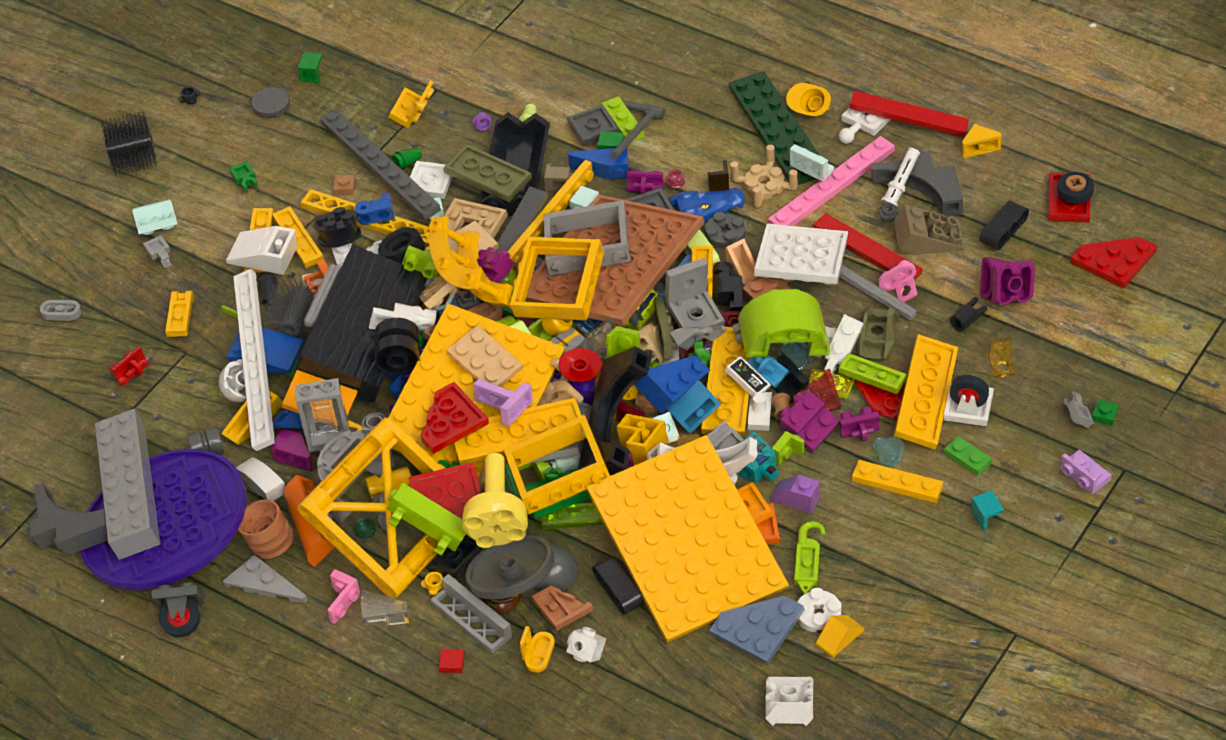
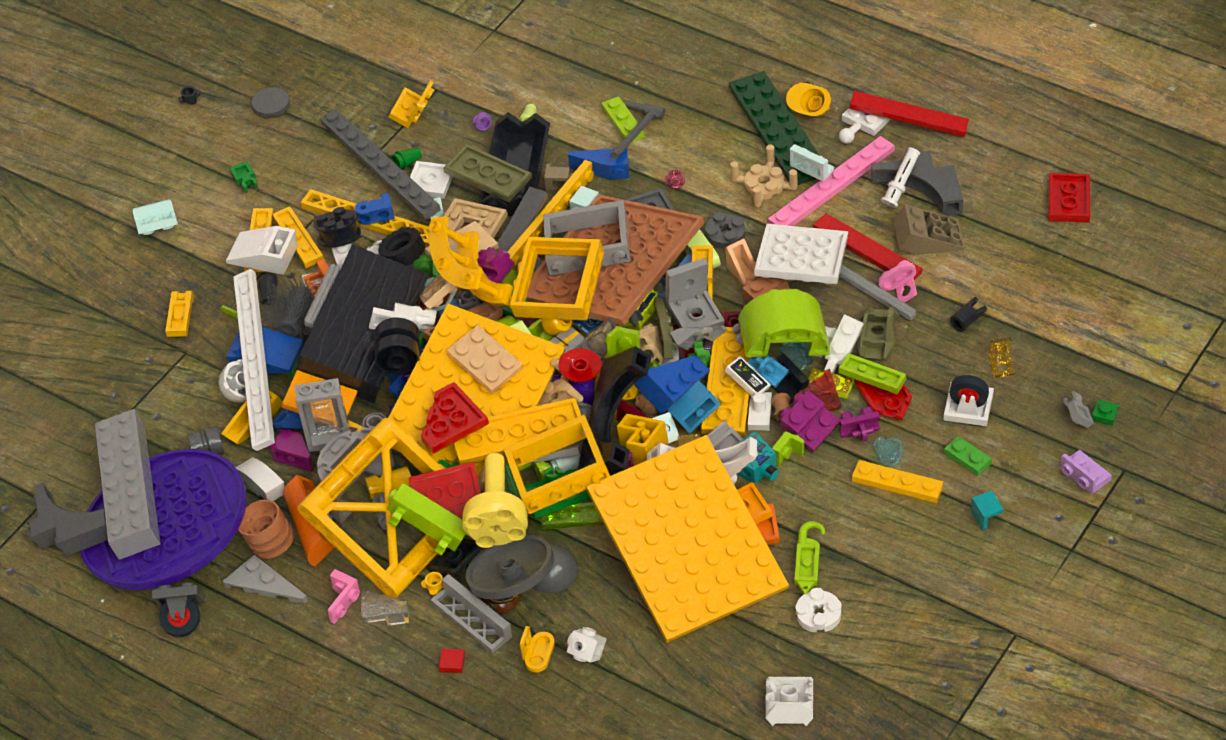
light grey plate [40,300,82,321] -> none
black piece [101,111,157,177] -> none
red hips [109,346,150,386] -> none
light grey plate [143,235,172,269] -> none
green panel [298,52,322,83] -> none
medium nougat plate [333,175,356,195] -> none
clear green plate [354,517,376,538] -> none
lime hips [402,245,438,279] -> none
lavender bracket [473,379,533,426] -> none
nougat wing [532,585,593,631] -> none
dark grey plate [567,105,619,146] -> none
black beam [592,556,644,615] -> none
green panel [597,131,624,150] -> none
magenta hips [627,170,663,194] -> none
blue animal [668,188,745,223] -> none
dark brown panel [707,160,729,191] -> none
sand blue plate [709,596,805,665] -> none
black plate [713,261,743,311] -> none
medium lavender slope [771,475,820,514] -> none
yellow slope [816,615,864,658] -> none
dark grey plate [878,204,899,223] -> none
yellow plate [894,334,958,449] -> none
yellow slope [962,124,1002,158] -> none
black beam [980,200,1029,250] -> none
magenta piece [980,257,1035,305] -> none
black wheel [1057,172,1094,204] -> none
red plate [1070,237,1157,289] -> none

